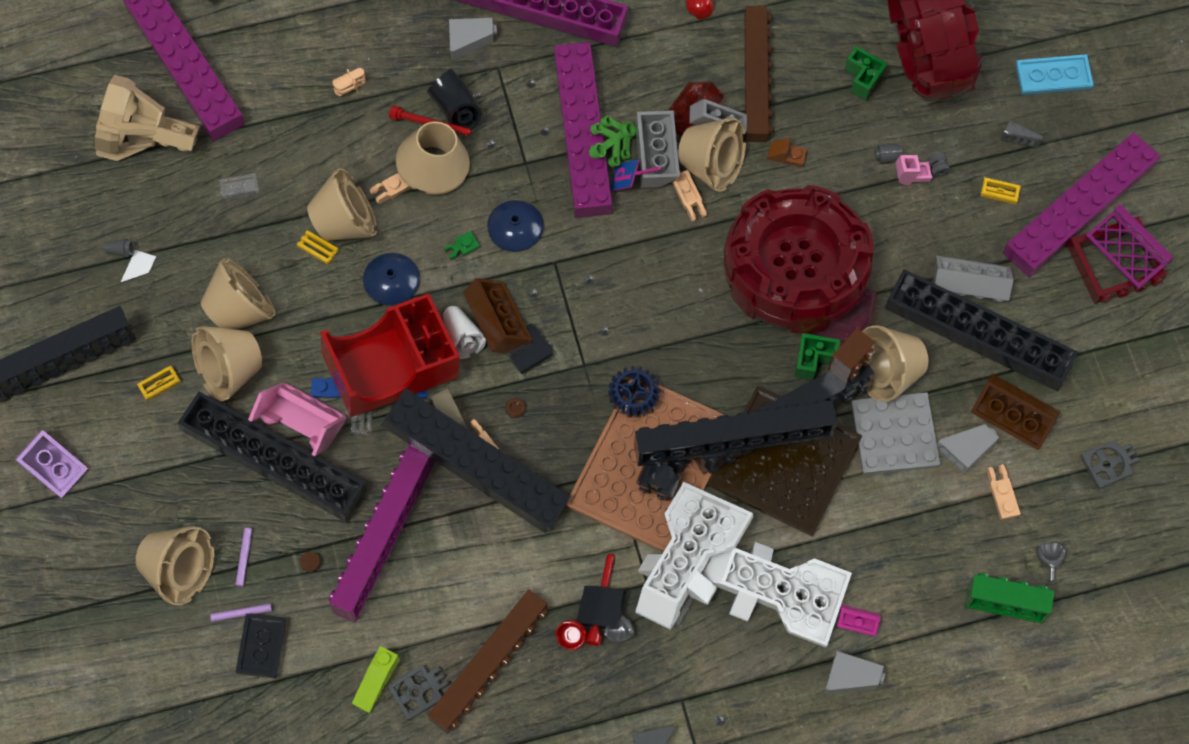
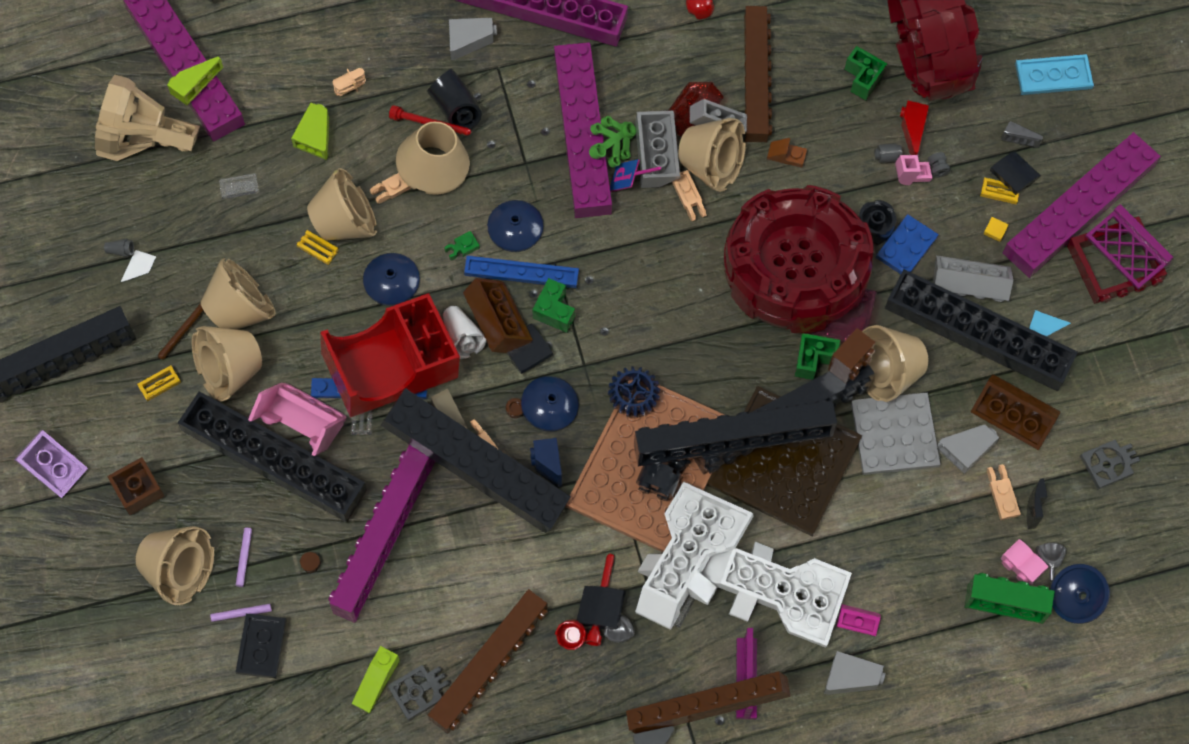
none -> reddish brown brick [107,457,164,516]
none -> reddish brown piece [158,303,204,359]
none -> lime slope [167,56,223,106]
none -> lime slope [291,103,329,160]
none -> blue plate [464,256,579,288]
none -> dark blue dish [521,376,579,432]
none -> dark blue slope [530,438,562,488]
none -> green brick [532,278,575,333]
none -> reddish brown brick [626,671,791,734]
none -> magenta fence [736,628,757,720]
none -> black brick [858,200,897,244]
none -> blue plate [876,214,939,274]
none -> red slope [900,100,929,155]
none -> yellow tile [983,217,1009,242]
none -> black slope [990,151,1041,195]
none -> bright pink brick [1001,539,1048,586]
none -> black slope [1026,478,1048,529]
none -> medium azure sticker [1029,310,1071,336]
none -> dark blue dish [1050,564,1110,624]

